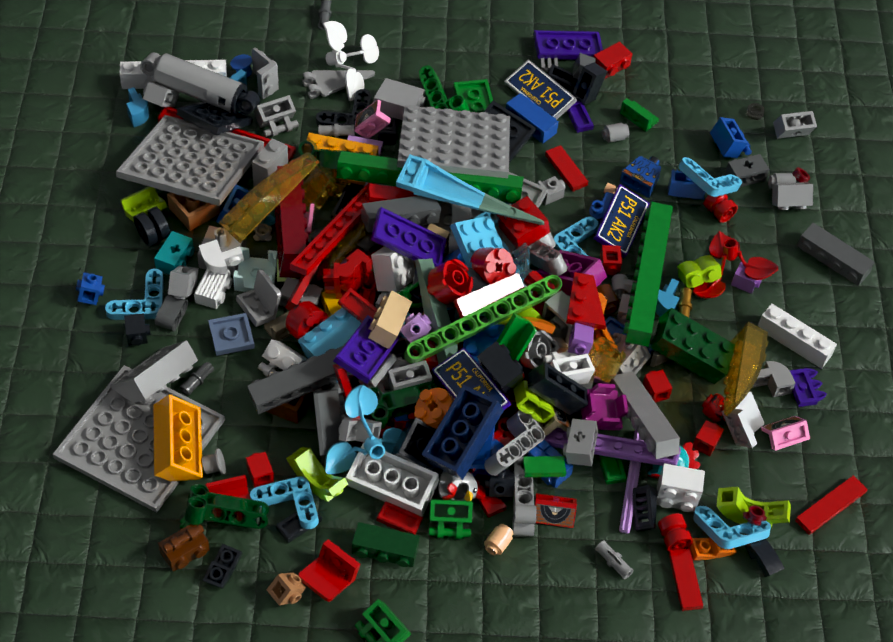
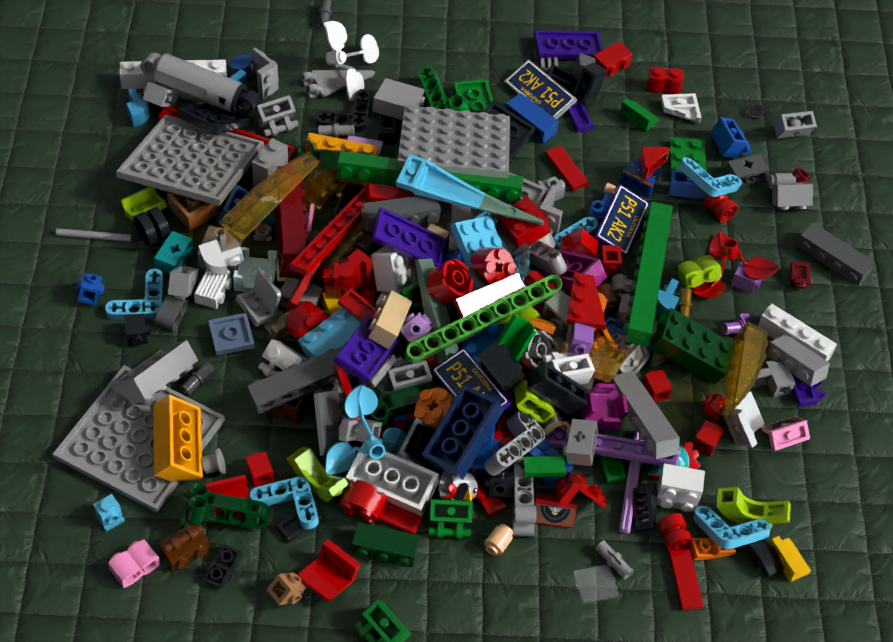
bright pink panel [354,100,391,139] -> none
light grey brick [602,123,629,143] -> none
dark red plate [743,505,767,526] -> none
red tile [795,475,868,535] -> none
none -> light grey bar [56,228,132,242]
none -> medium azure brick [93,494,125,532]
none -> bright pink brick [108,540,160,588]
none -> red brick [339,479,388,525]
none -> light grey bracket [538,184,563,238]
none -> red bracket [555,471,607,508]
none -> red slope [560,228,598,258]
none -> clear piece [574,565,619,604]
none -> red slope [640,147,670,180]
none -> red brick [646,67,684,94]
none -> white wing [661,93,702,123]
none -> green plate [669,137,707,176]
none -> medium lavender piece [721,313,758,339]
none -> light grey brick [767,334,830,387]
none -> yellow panel [770,536,811,582]
none -> dark red bracket [790,262,812,289]

